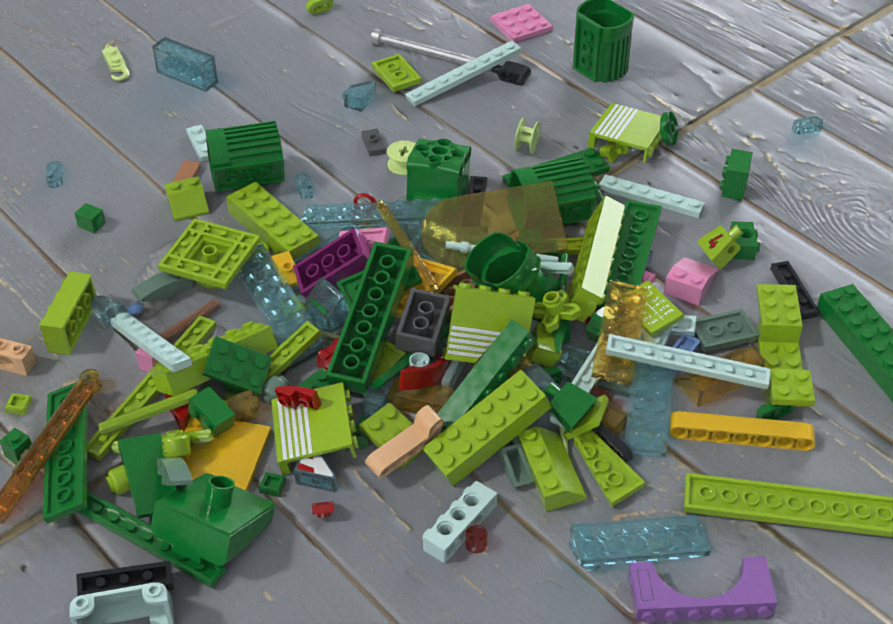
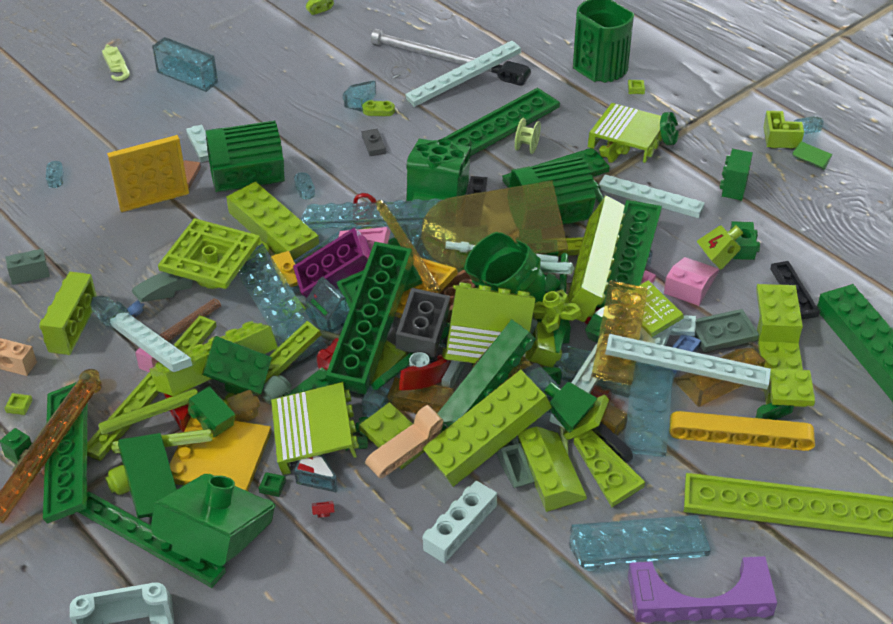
green brick [74,203,106,233] -> none
black brick [76,561,174,596] -> none
sand green slope [157,457,193,486] -> none
lime head [162,430,191,460] -> none
lime slope [164,176,209,222] -> none
red slope [274,386,321,410] -> none
lime plate [371,54,421,92] -> none
yellowish green piece [387,141,416,175] -> none
clear red wheel [465,525,488,554] -> none
bright pink plate [490,4,553,43] -> none
none -> sand green brick [5,249,50,285]
none -> yellow plate [107,135,189,212]
none -> lime plate [362,100,395,116]
none -> green plate [442,87,560,156]
none -> lime tile [628,80,645,94]
none -> lime brick [763,111,804,149]
none -> bright green slope [792,141,833,170]

